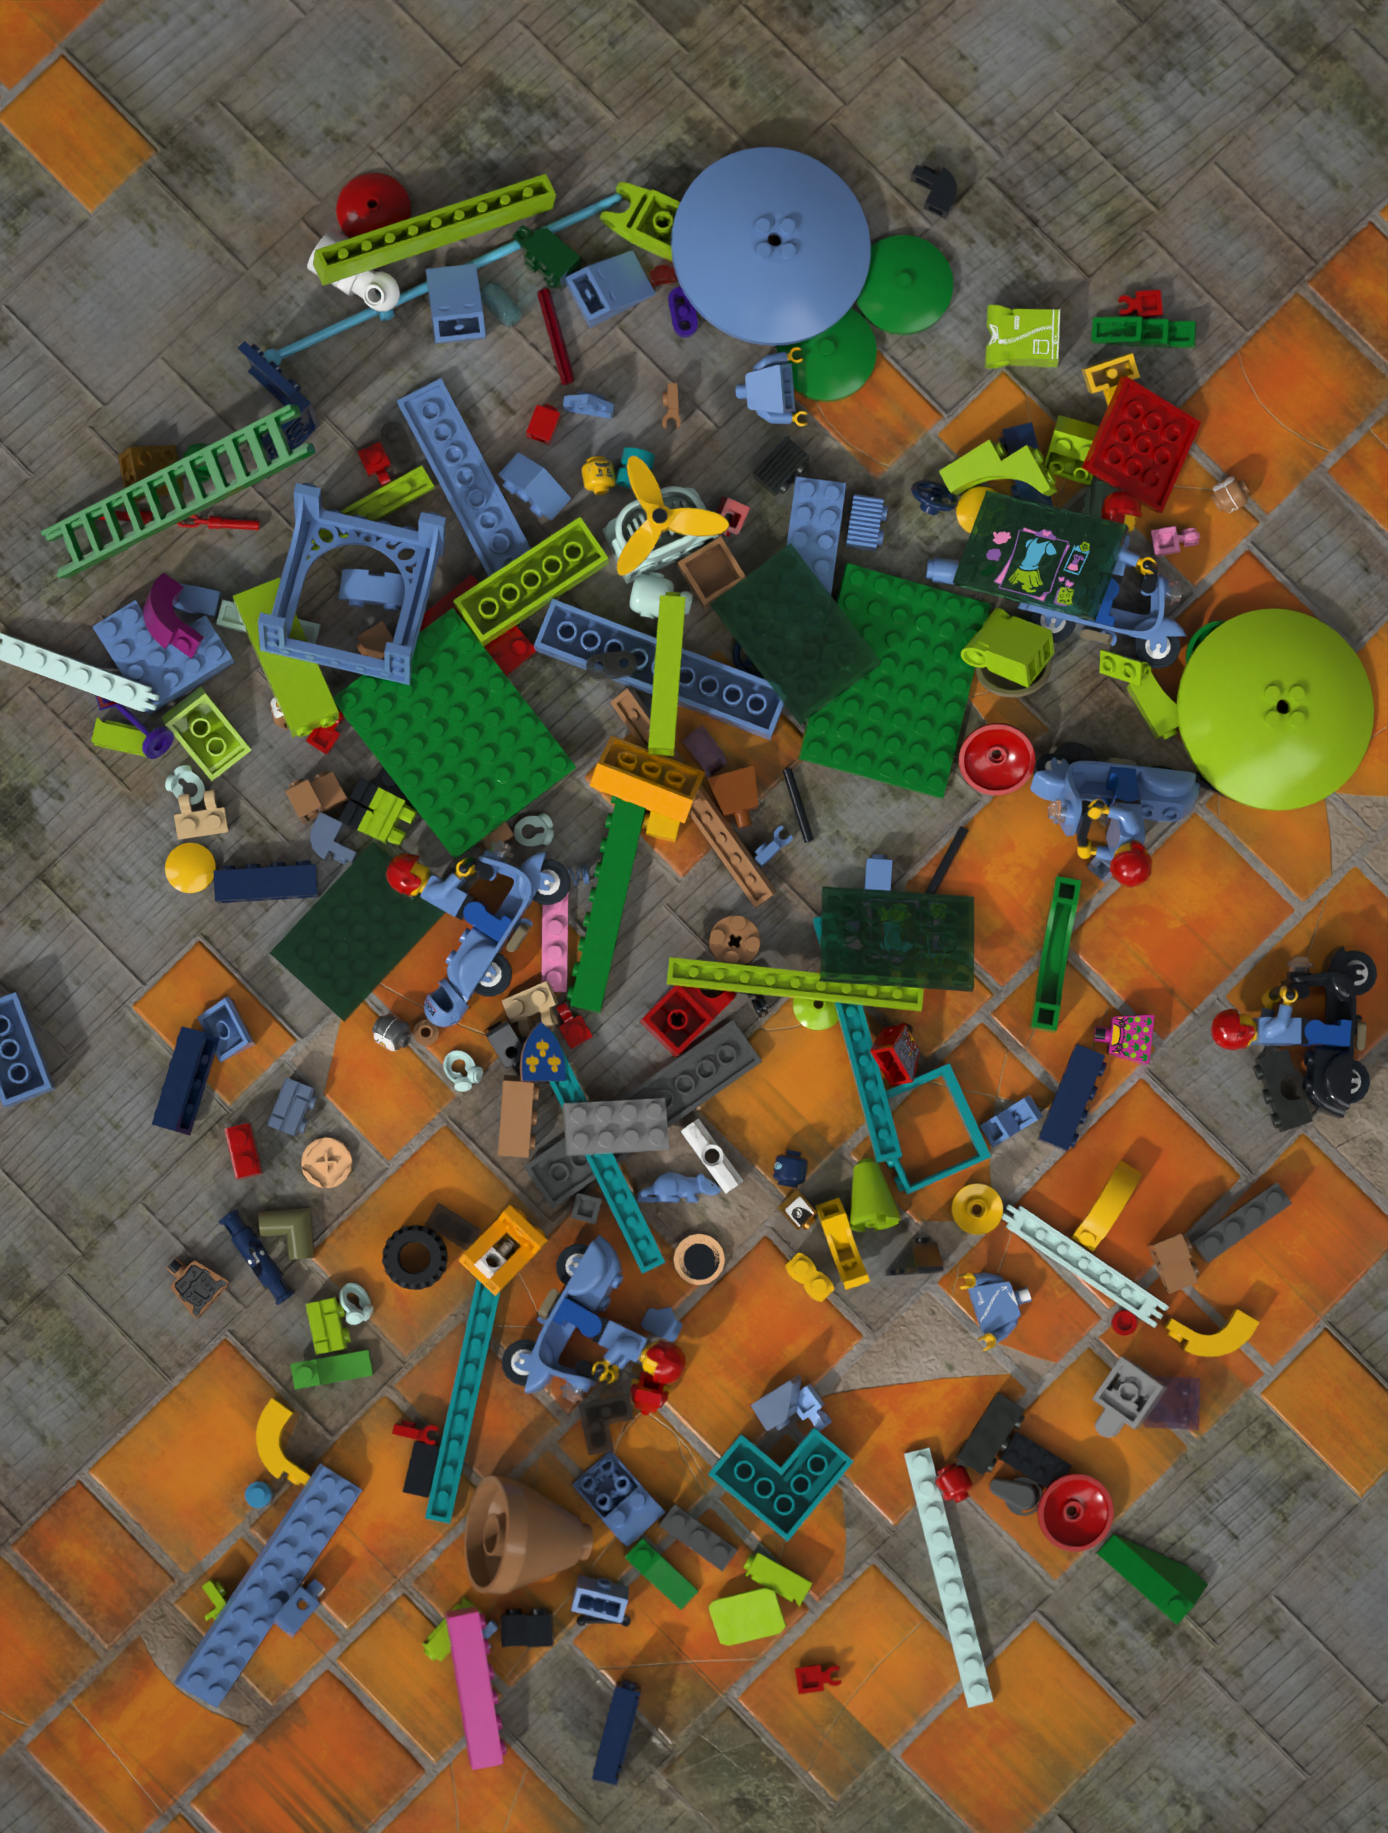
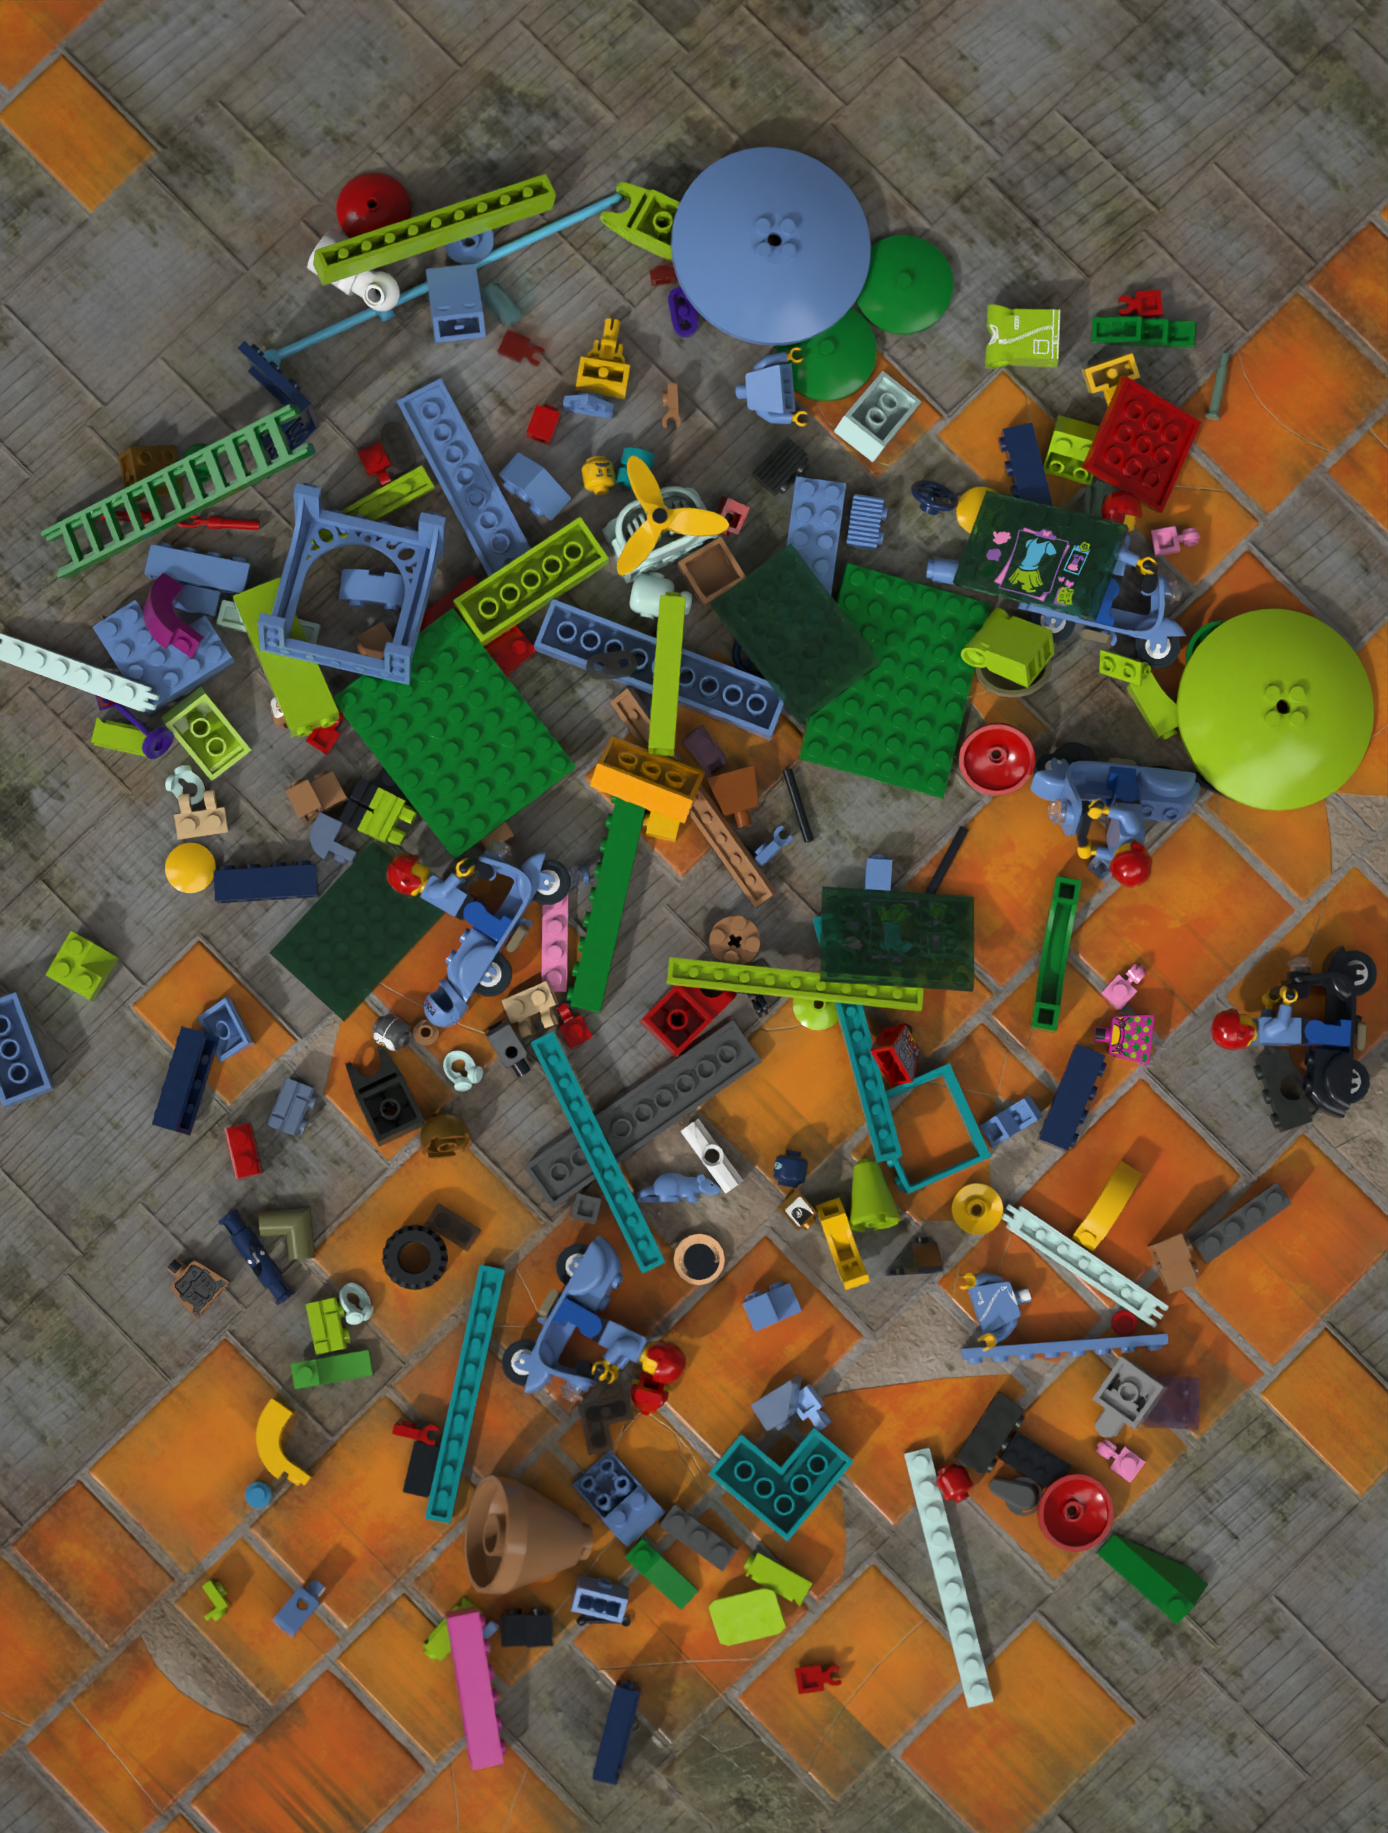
medium blue plate [174,1463,362,1708] -> none
light nougat tile [301,1137,353,1189] -> none
light orange brick [459,1205,548,1296] -> none
medium nougat brick [498,1075,540,1158] -> none
dark green hinge [513,225,581,292] -> none
light aqua piece [514,812,554,847] -> none
blue shield [520,1022,566,1081] -> none
dark red axle [537,288,575,385] -> none
light grey plate [563,1098,669,1156] -> none
medium blue slope [565,250,656,329] -> none
medium blue sticker [641,1307,682,1342] -> none
yellow brick [785,1252,835,1302] -> none
black brick [910,165,957,220] -> none
lime arch [939,439,1057,496] -> none
yellow arch [1164,1309,1260,1357] -> none
medium nougat head [1211,476,1250,513] -> none
none -> lime slope [45,931,119,1002]
none -> medium blue brick [144,542,252,595]
none -> pearl dark grey brick [345,1046,425,1147]
none -> pearl gold cylinder [420,1112,472,1159]
none -> medium blue dish [444,230,494,265]
none -> clear red plate [497,329,545,367]
none -> yellow brick [575,318,630,400]
none -> medium blue brick [742,1280,802,1332]
none -> light aqua slope [834,371,922,462]
none -> medium blue plate [960,1334,1169,1364]
none -> bright pink plate [1096,1439,1145,1483]
none -> bright pink plate [1101,963,1147,1011]
none -> sand green piece [1205,353,1229,420]

